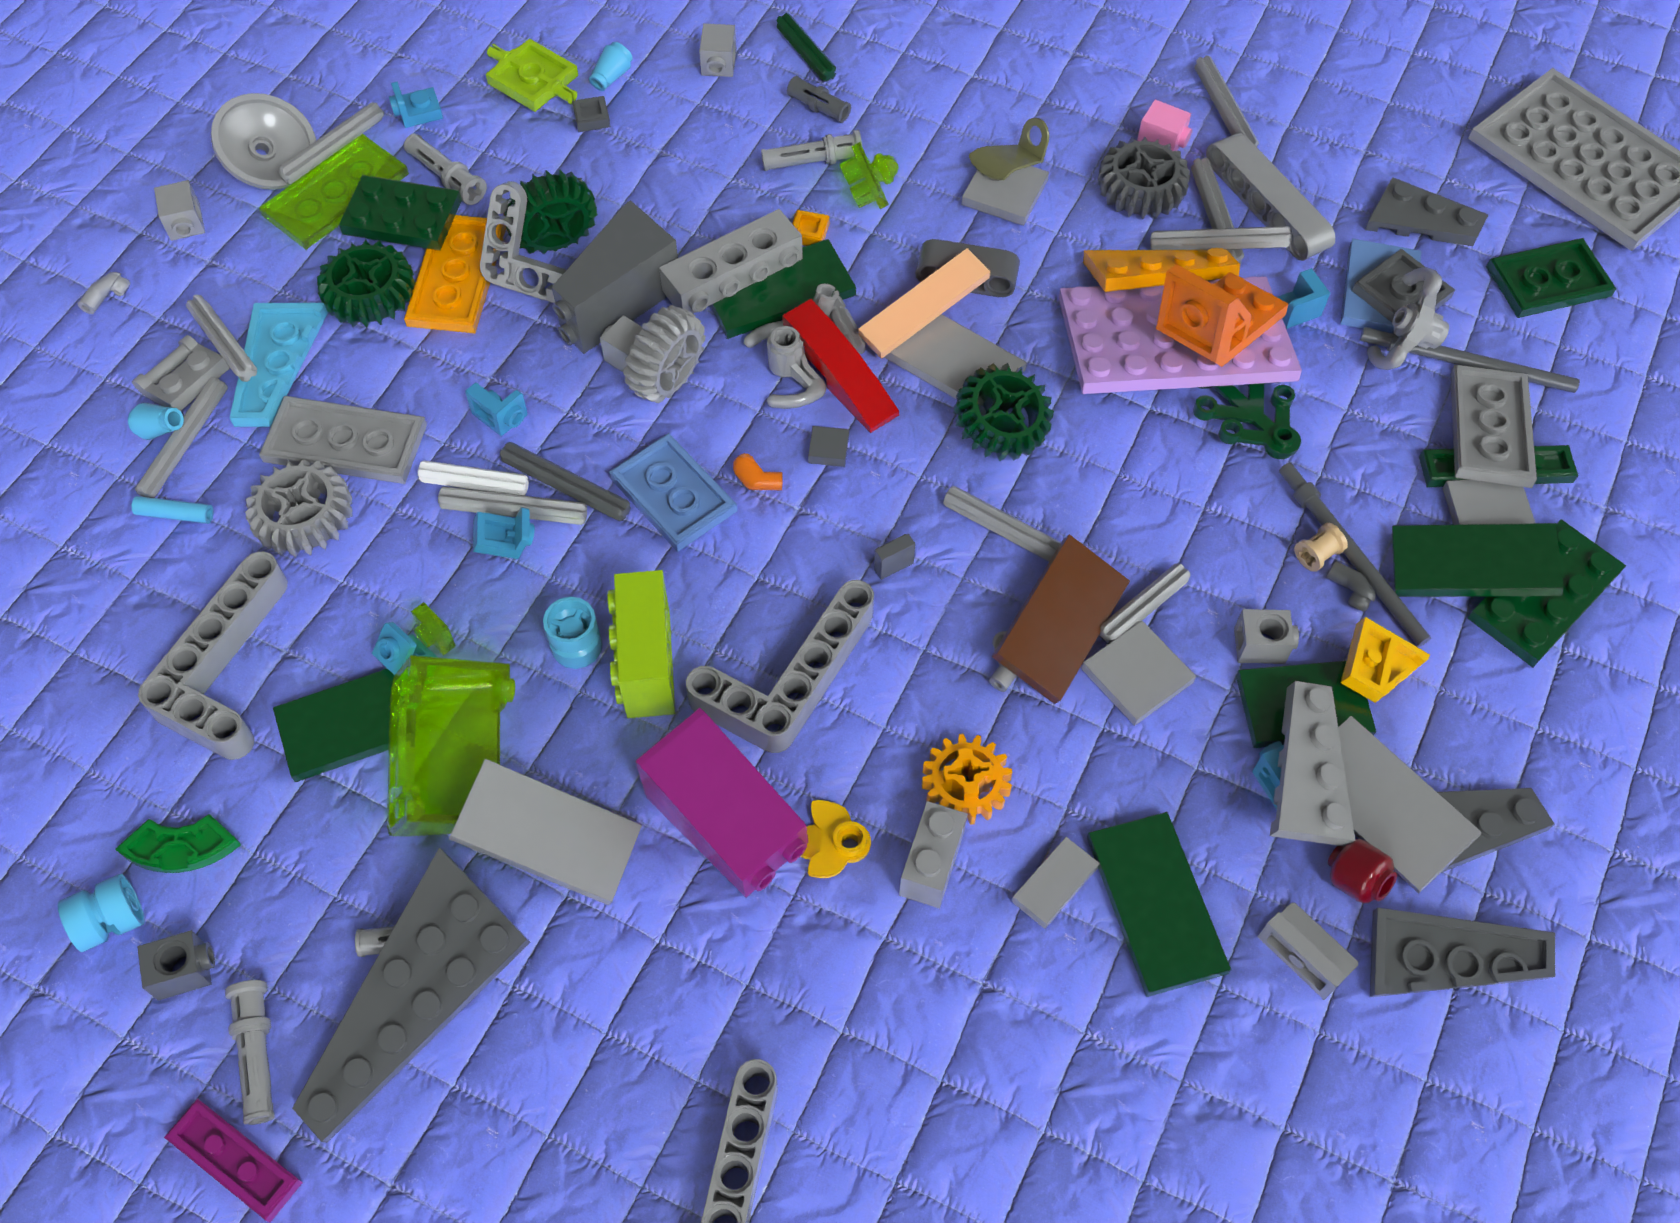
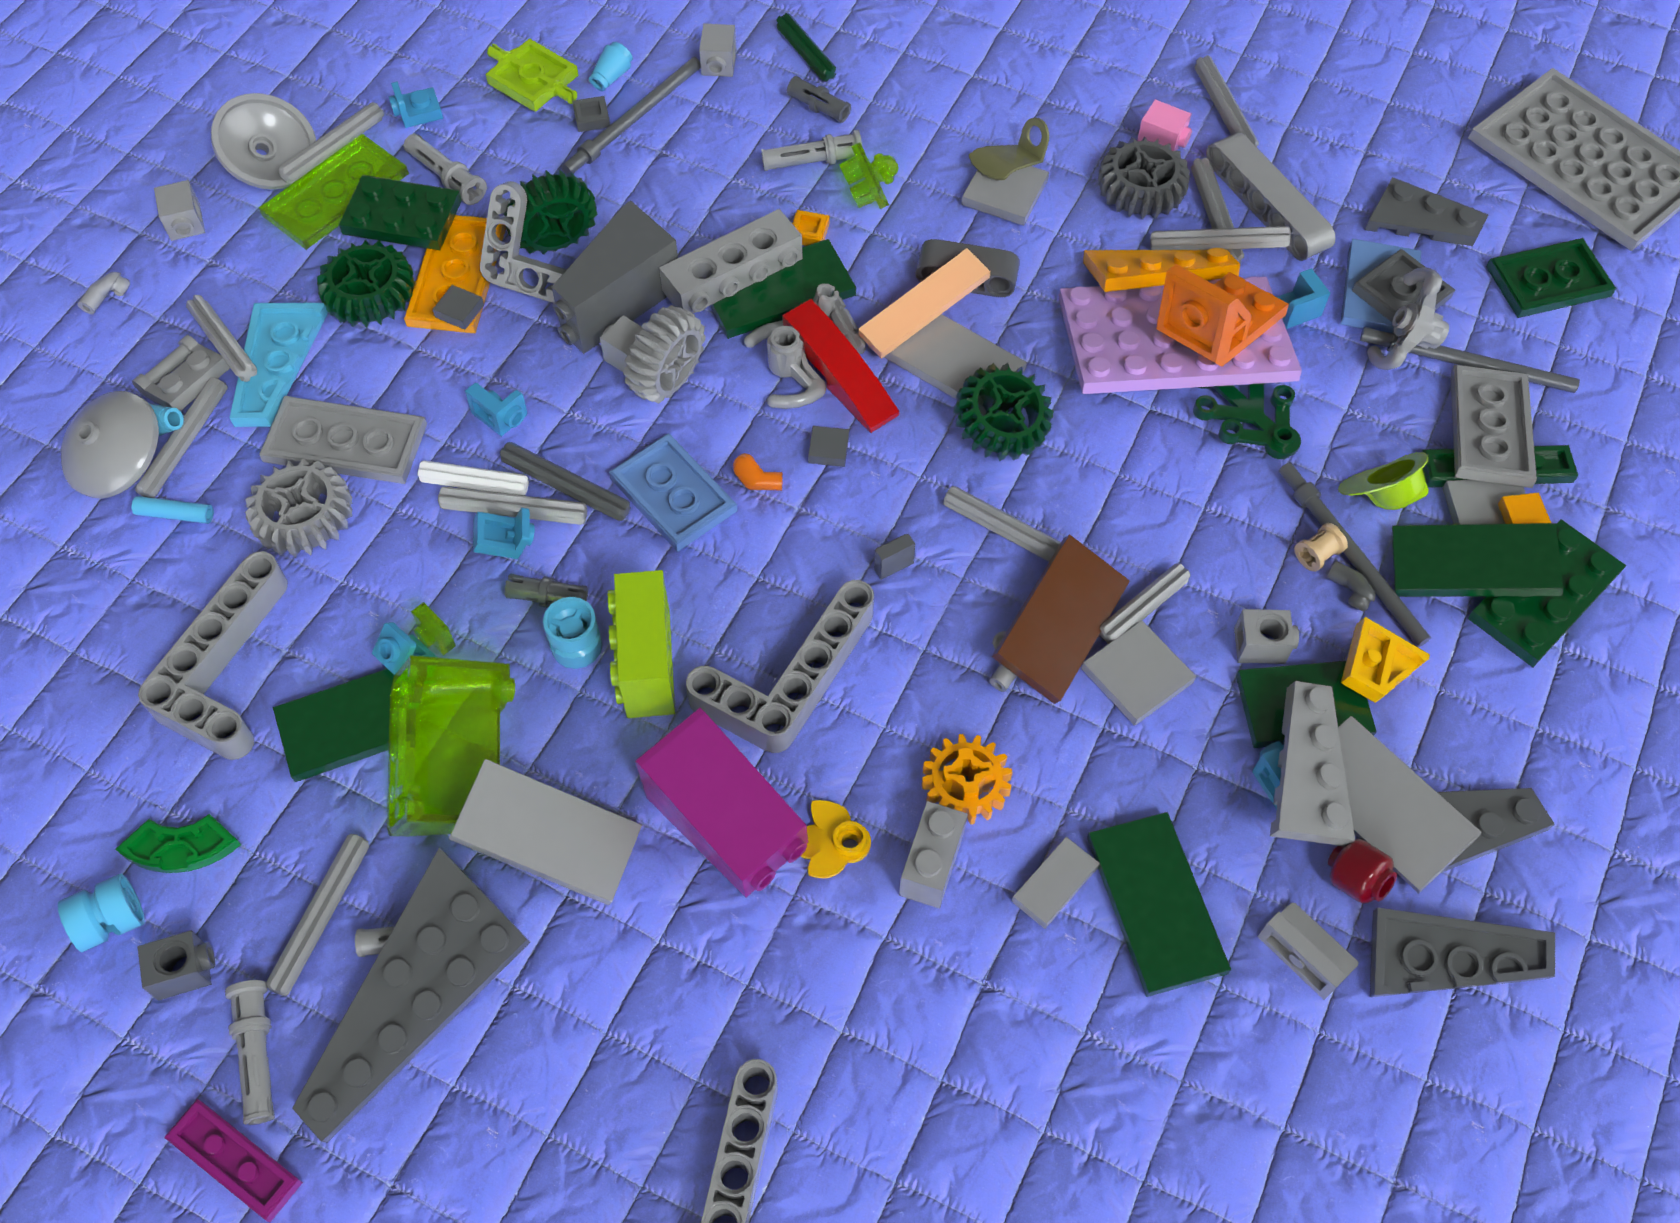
none -> light grey dish [61,391,159,498]
none -> light grey axle [266,834,369,996]
none -> dark grey tile [433,285,484,330]
none -> dark grey pin [505,573,588,608]
none -> dark grey bar [561,57,701,174]
none -> lime piece [1338,452,1429,510]
none -> light orange tile [1498,493,1551,524]

